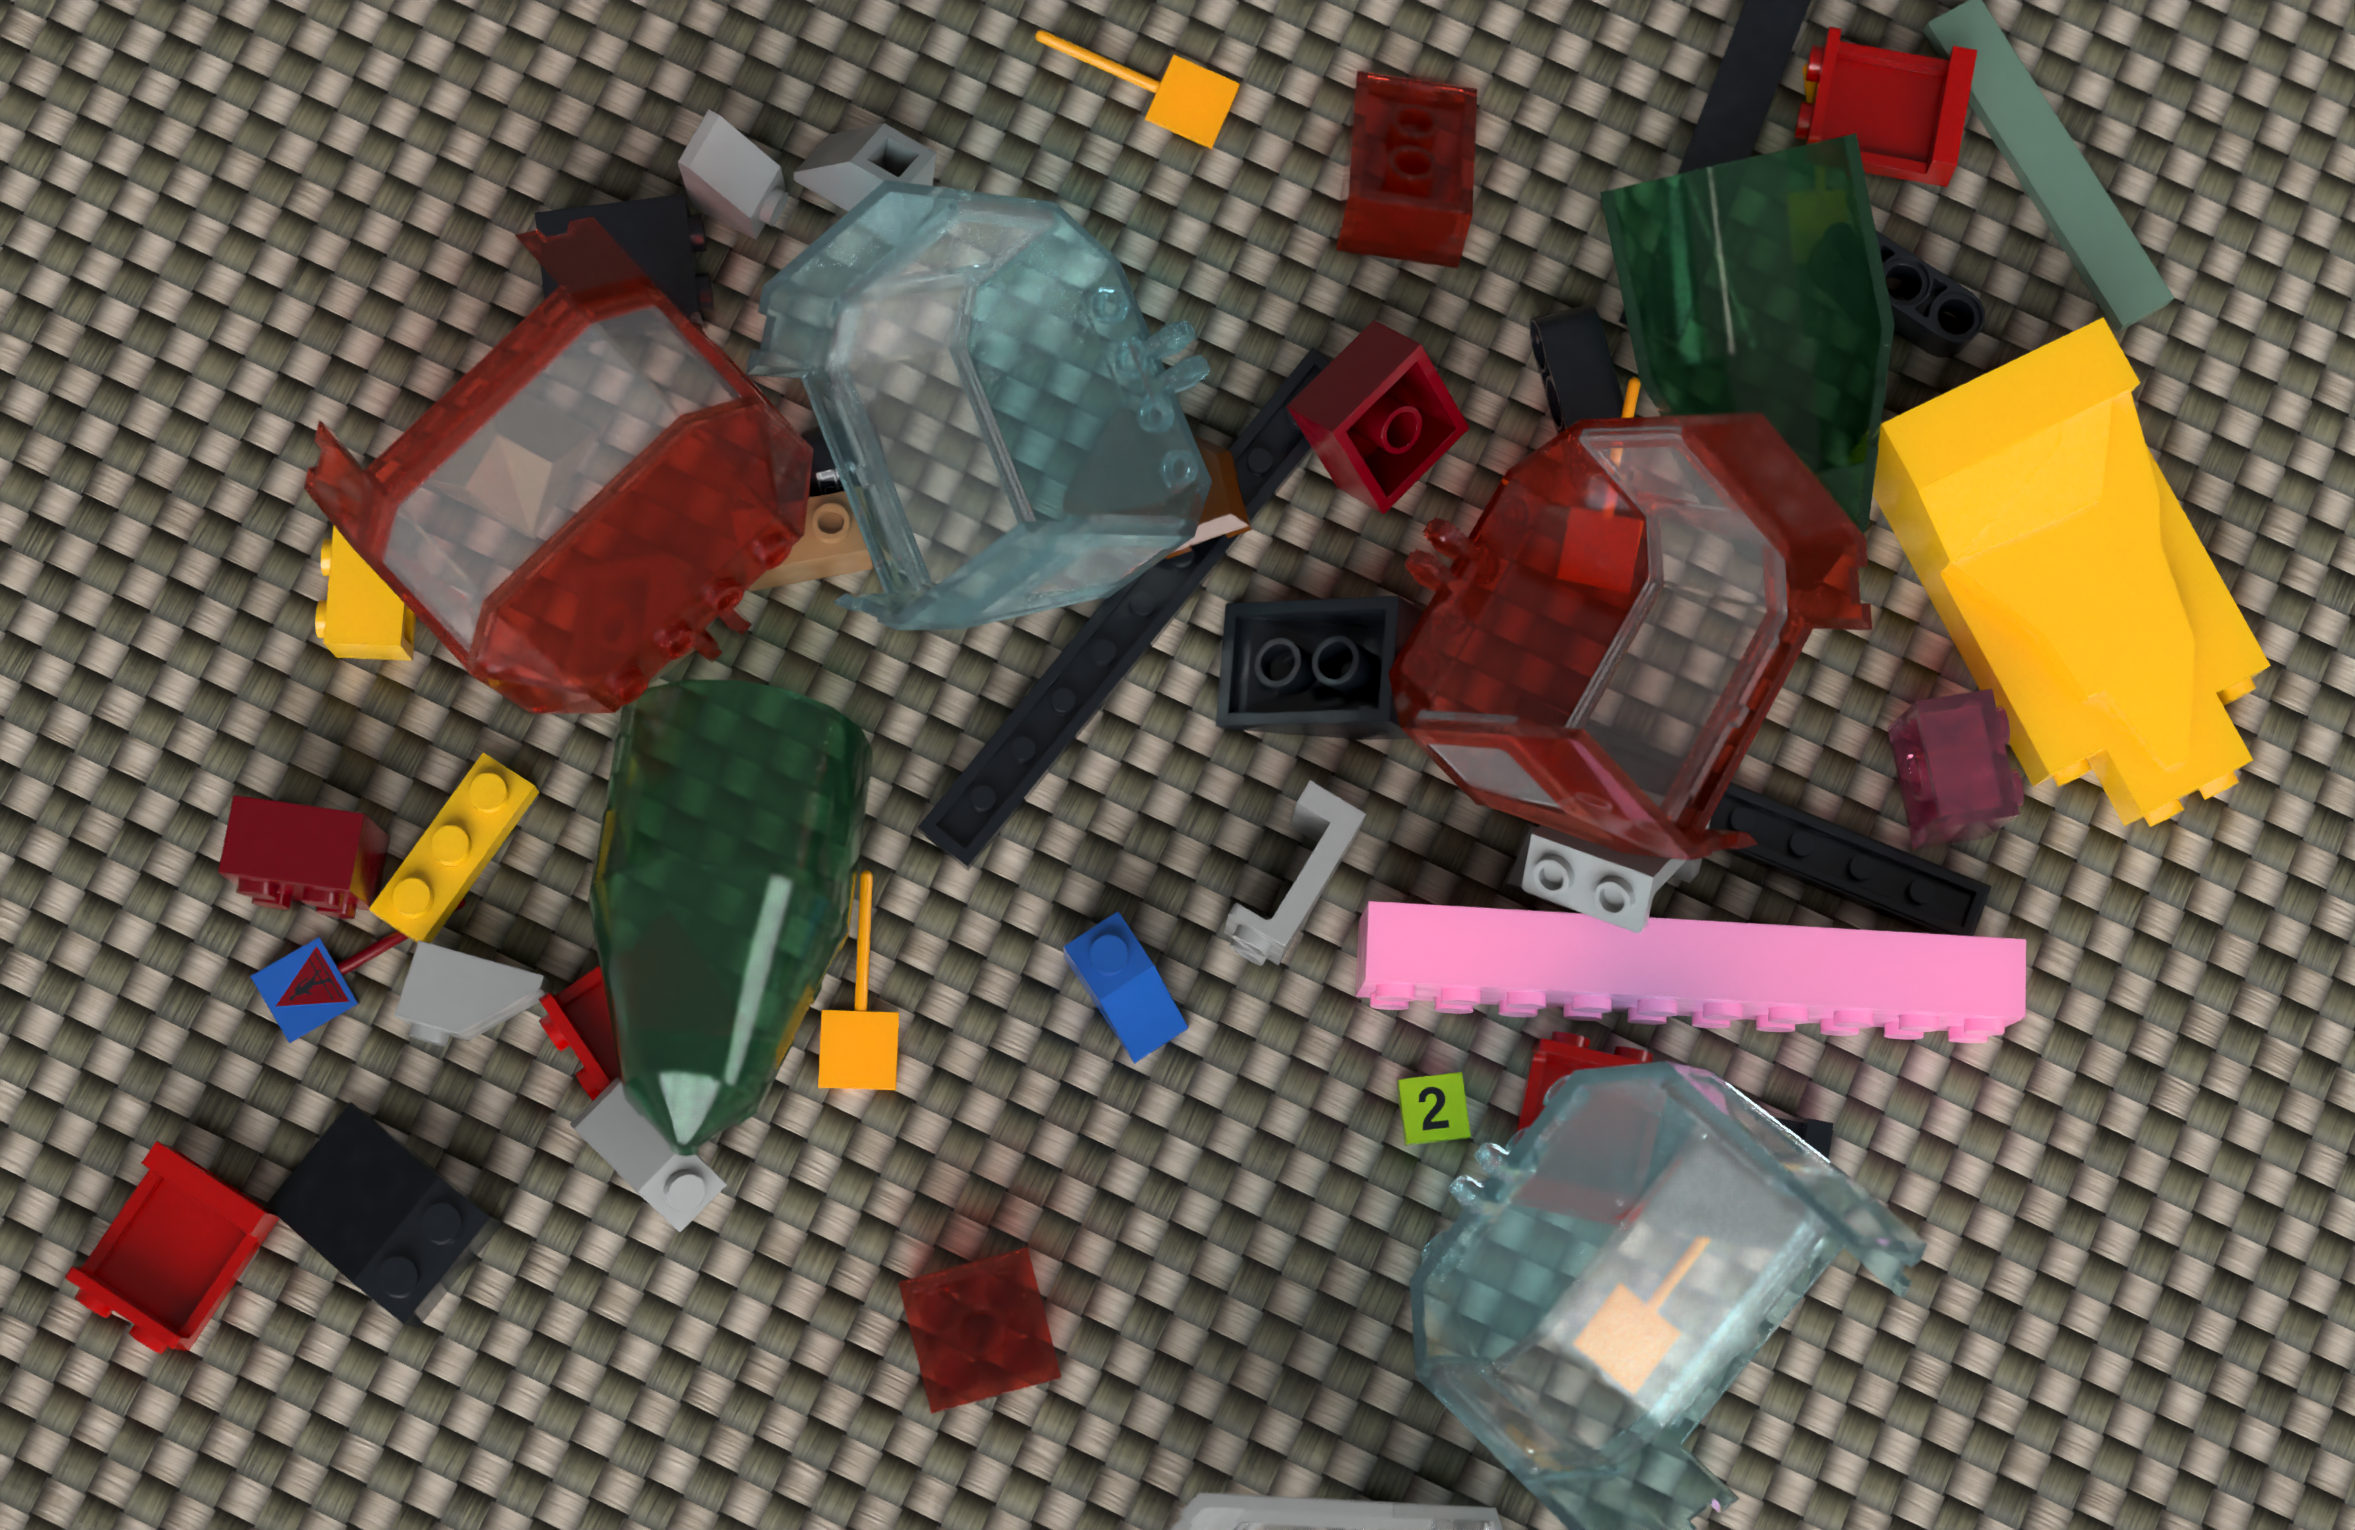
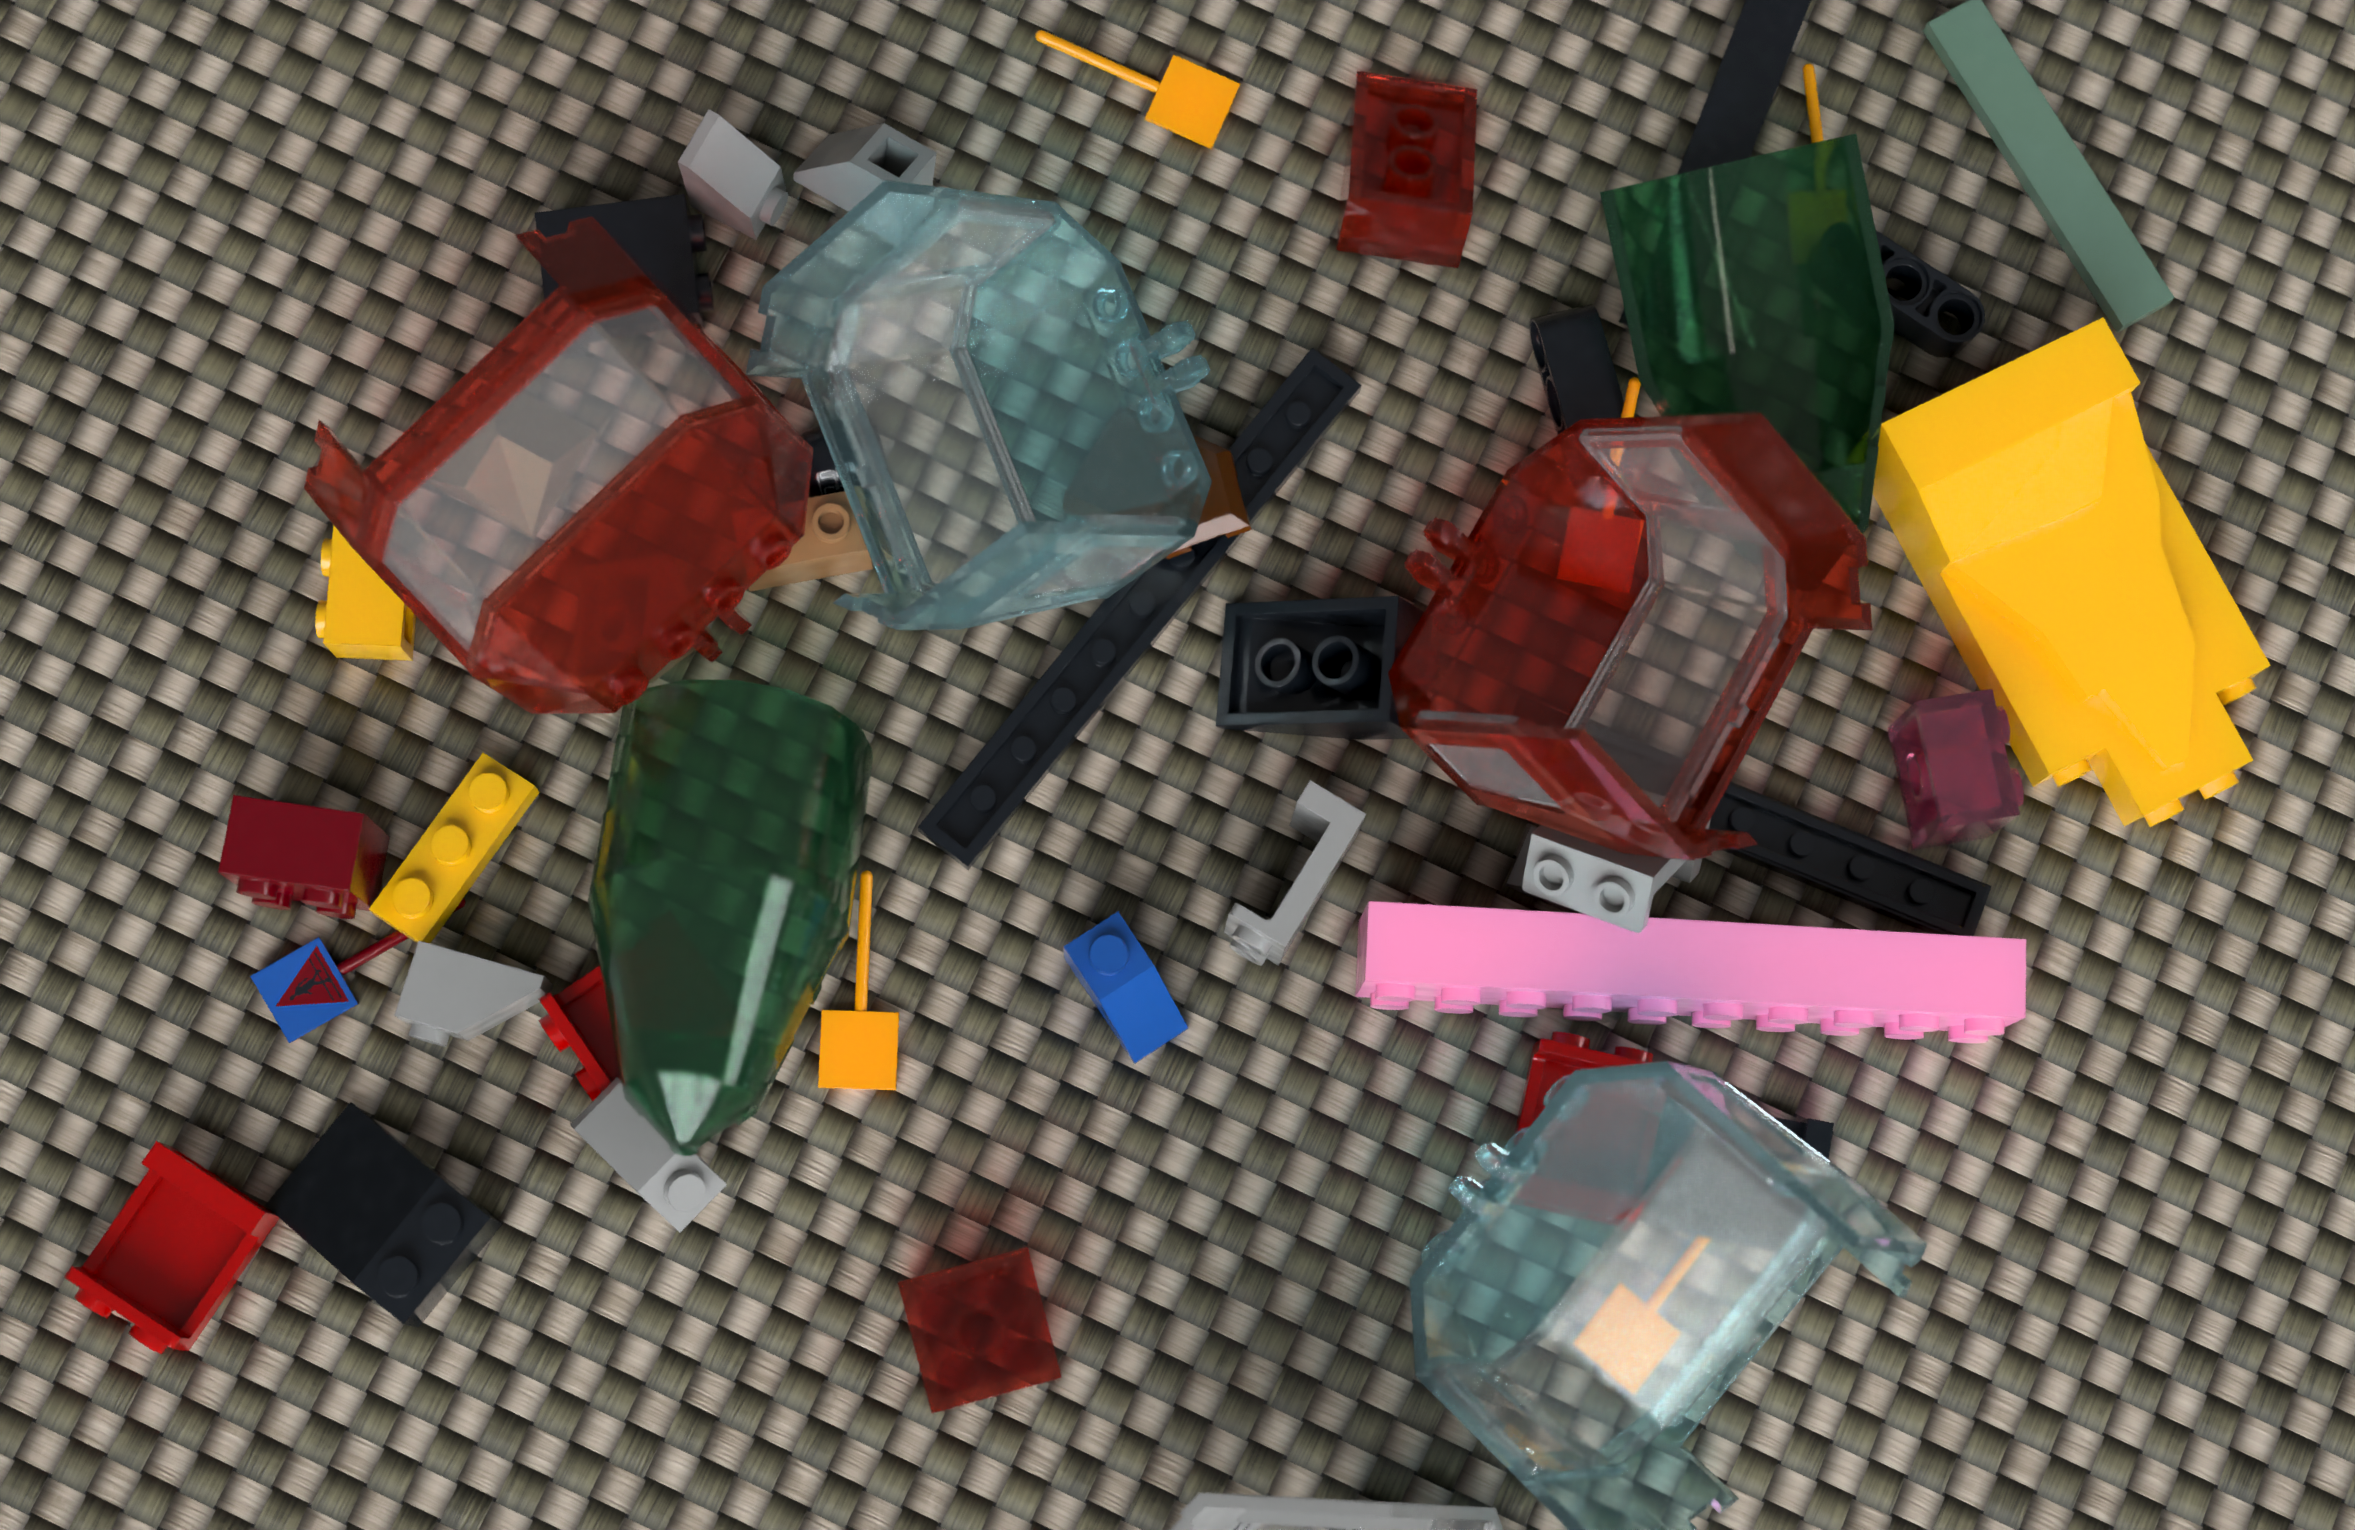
dark red brick [1286,320,1470,515] -> none
lime tile [1396,1072,1471,1146] -> none
red panel [1794,26,1978,187] -> none

